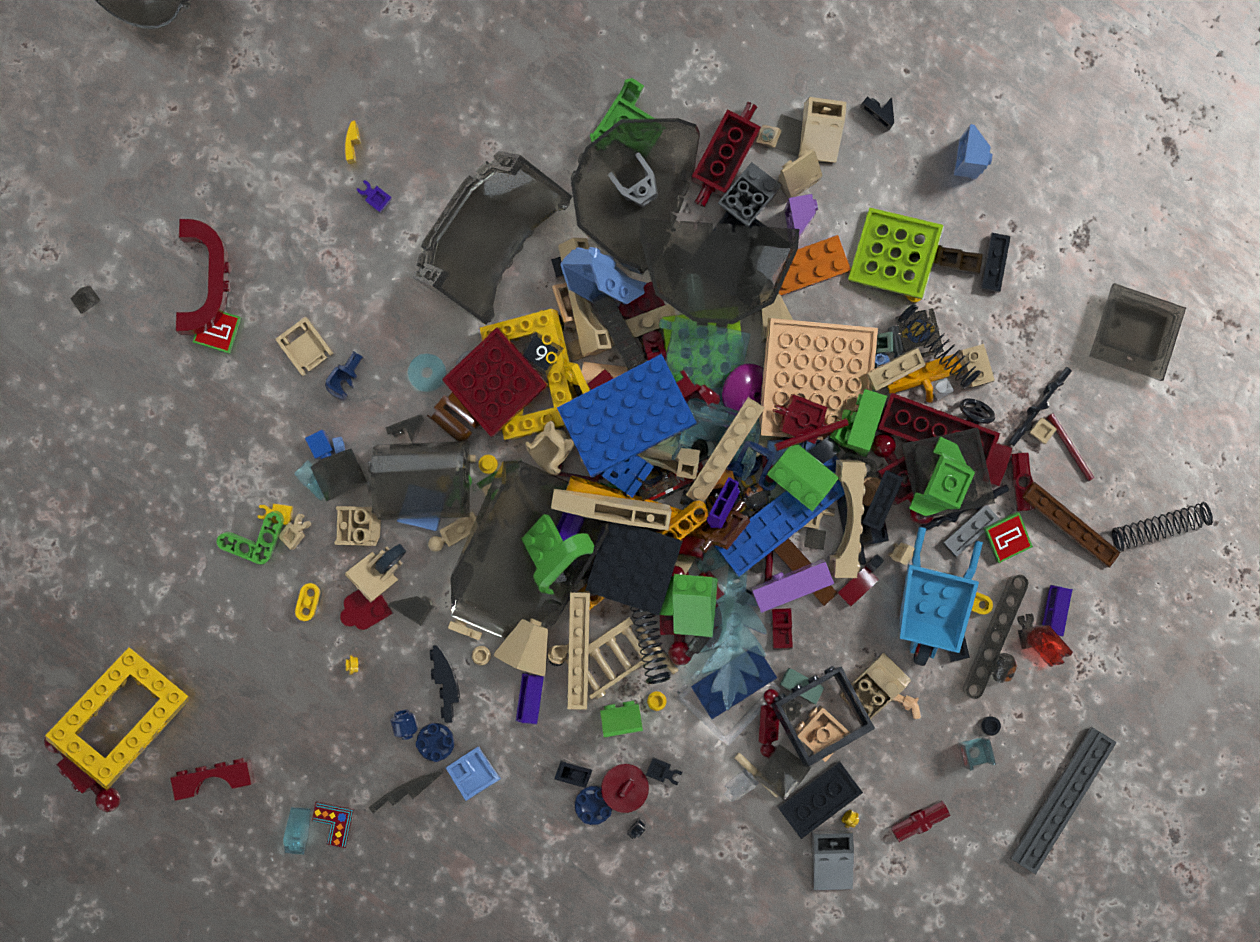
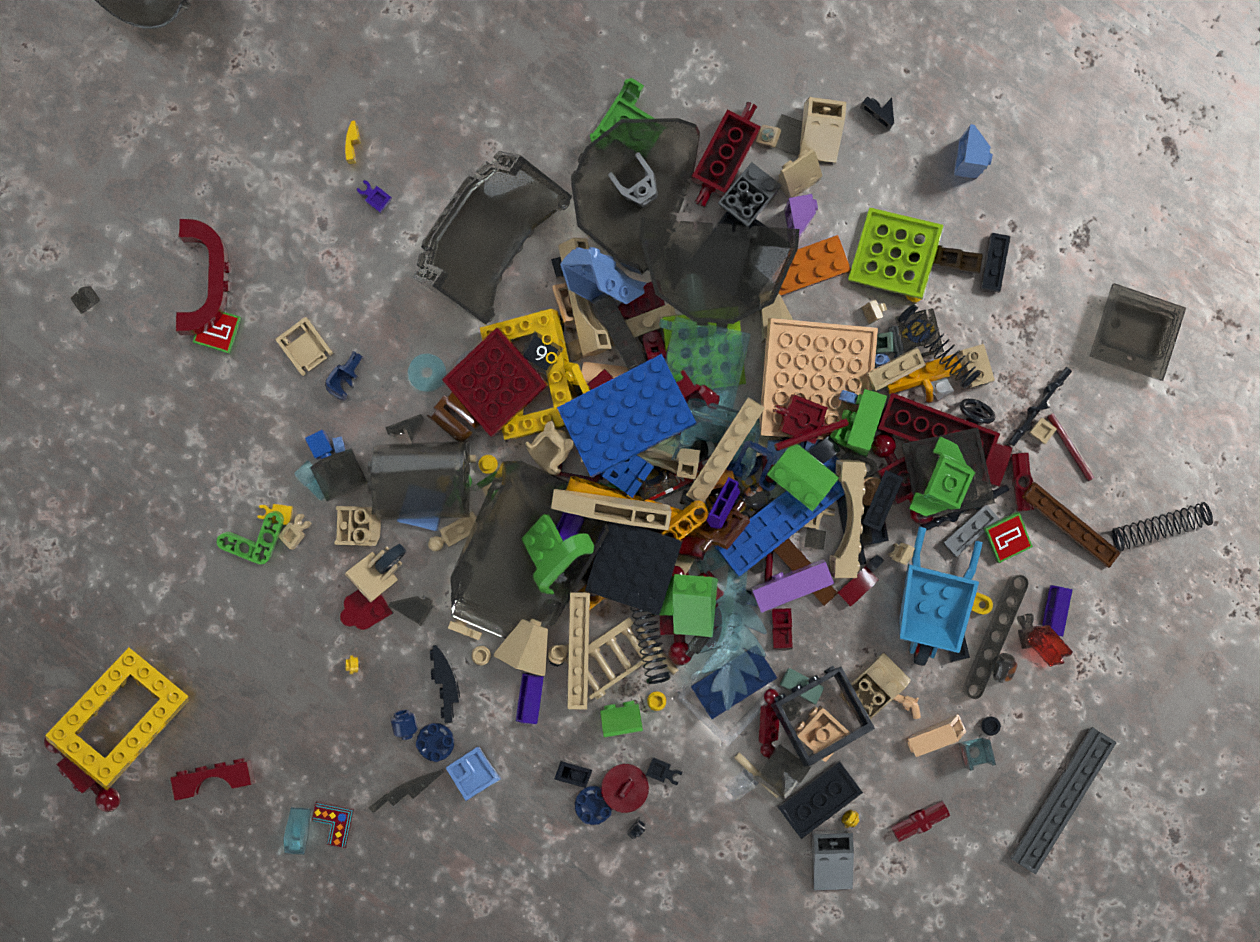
yellow plate [295,583,321,621] -> none
magenta dish [722,363,764,418] -> none
none -> medium blue axle [839,390,858,404]
none -> tan tile [861,300,887,324]
none -> light nougat slope [908,714,966,757]

